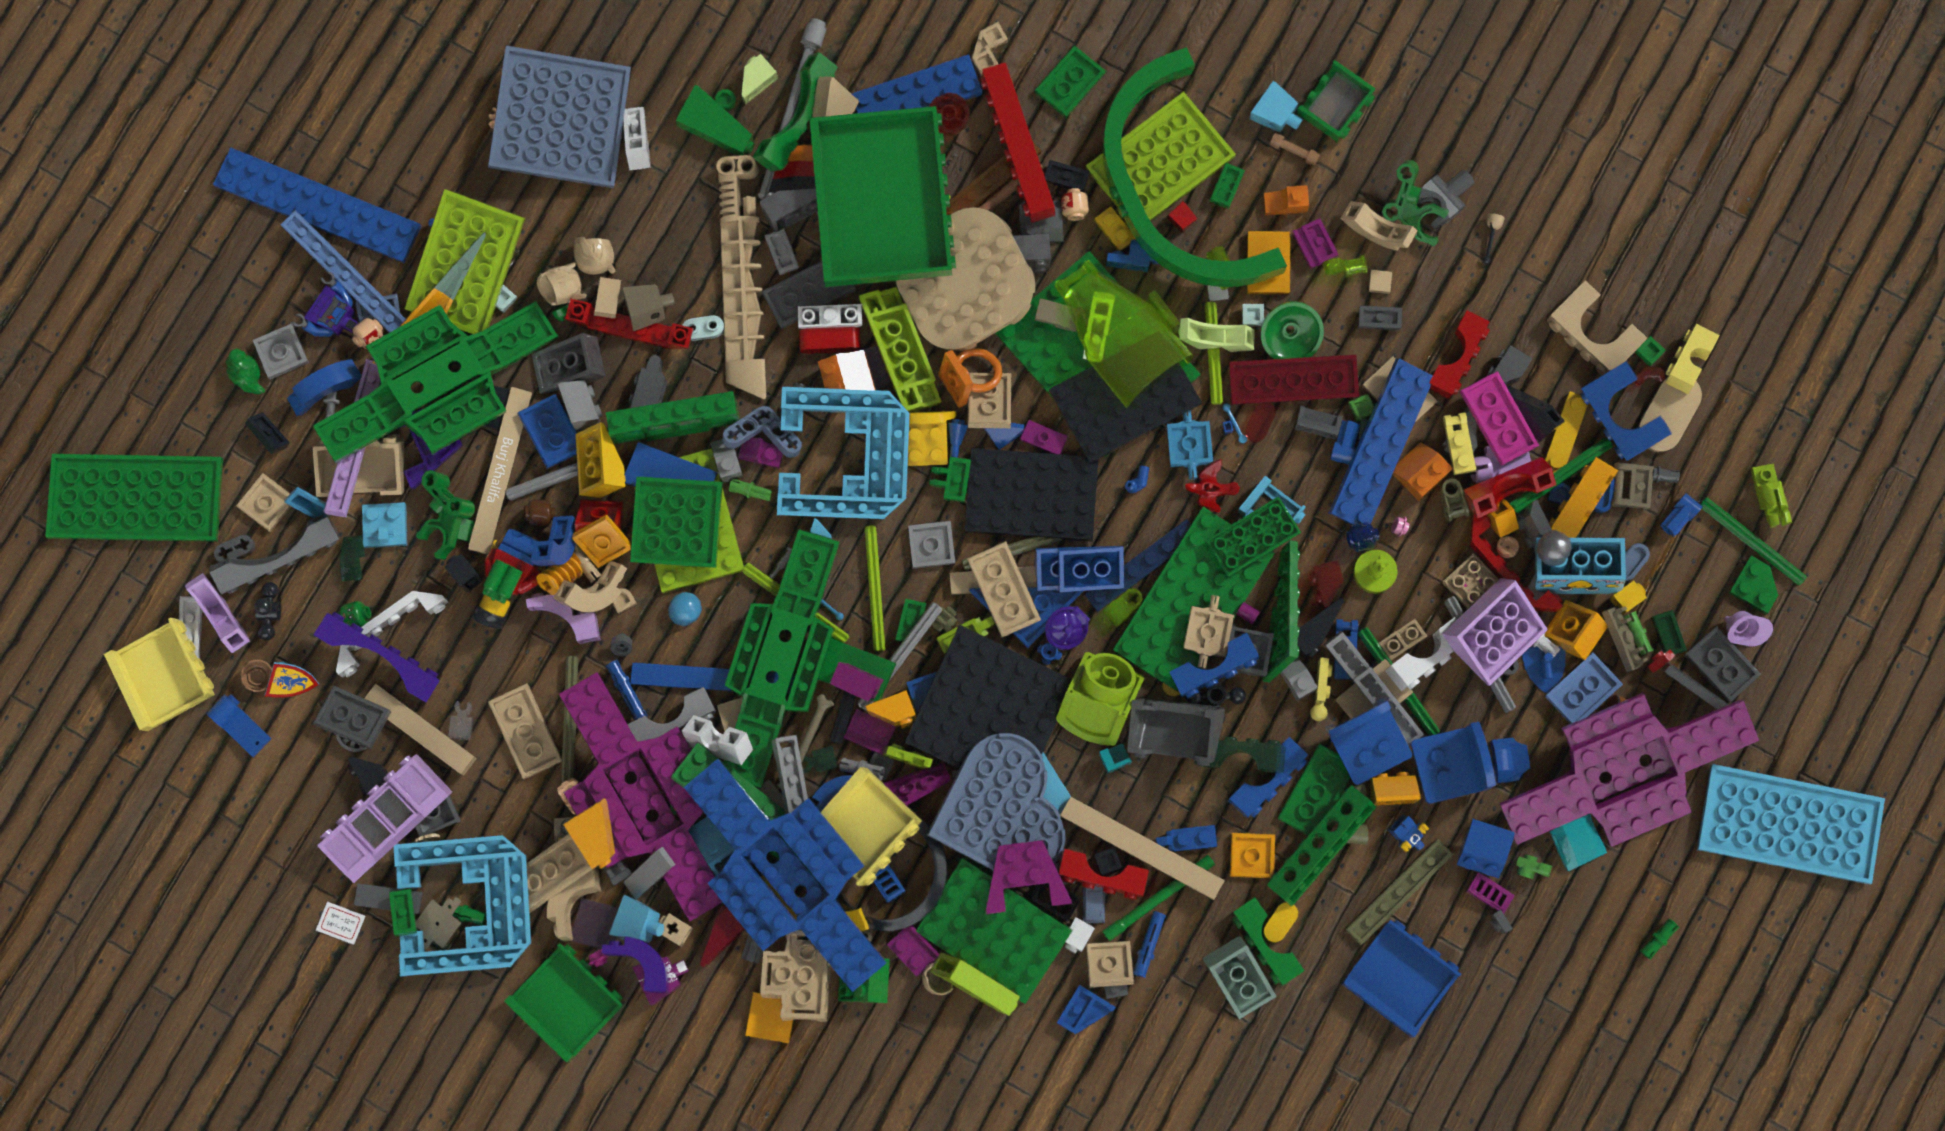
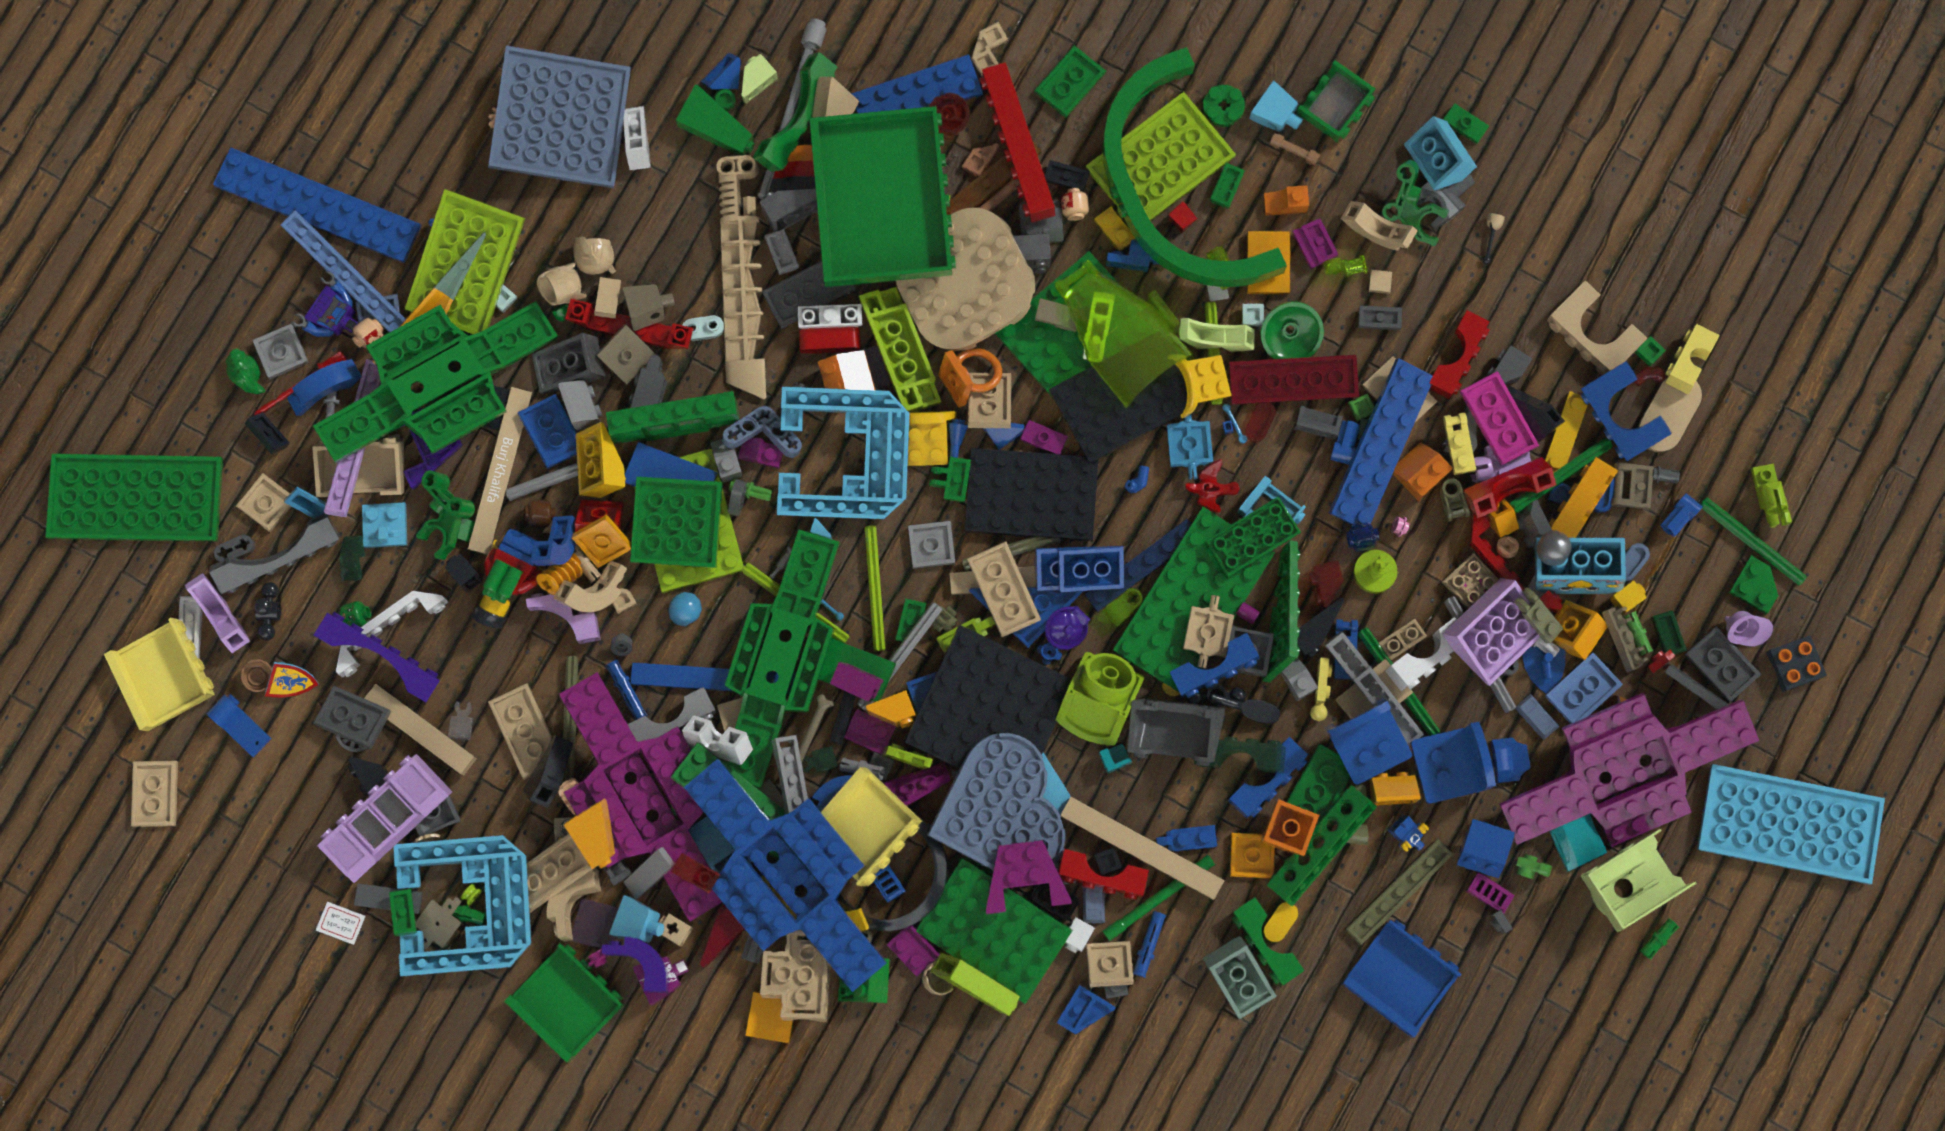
none -> tan tile [131,761,178,827]
none -> red piece [254,351,347,416]
none -> lime bush [461,883,482,905]
none -> black slope [523,735,574,808]
none -> dark tan plate [596,324,655,384]
none -> clear red slope [671,853,720,894]
none -> blue slope [701,53,741,89]
none -> dark grey beam [728,479,747,517]
none -> nougat tile [962,143,999,179]
none -> yellow piece [1166,355,1232,418]
none -> green plate [1203,85,1245,127]
none -> black piece [1209,693,1280,723]
none -> orange slope [1260,799,1319,856]
none -> medium azure slope [1404,116,1477,190]
none -> green plate [1443,103,1489,144]
none -> olive hinge [1515,588,1563,644]
none -> sand blue tile [1515,694,1559,740]
none -> yellowish green piece [1581,829,1696,932]
none -> black brick [1766,636,1827,692]

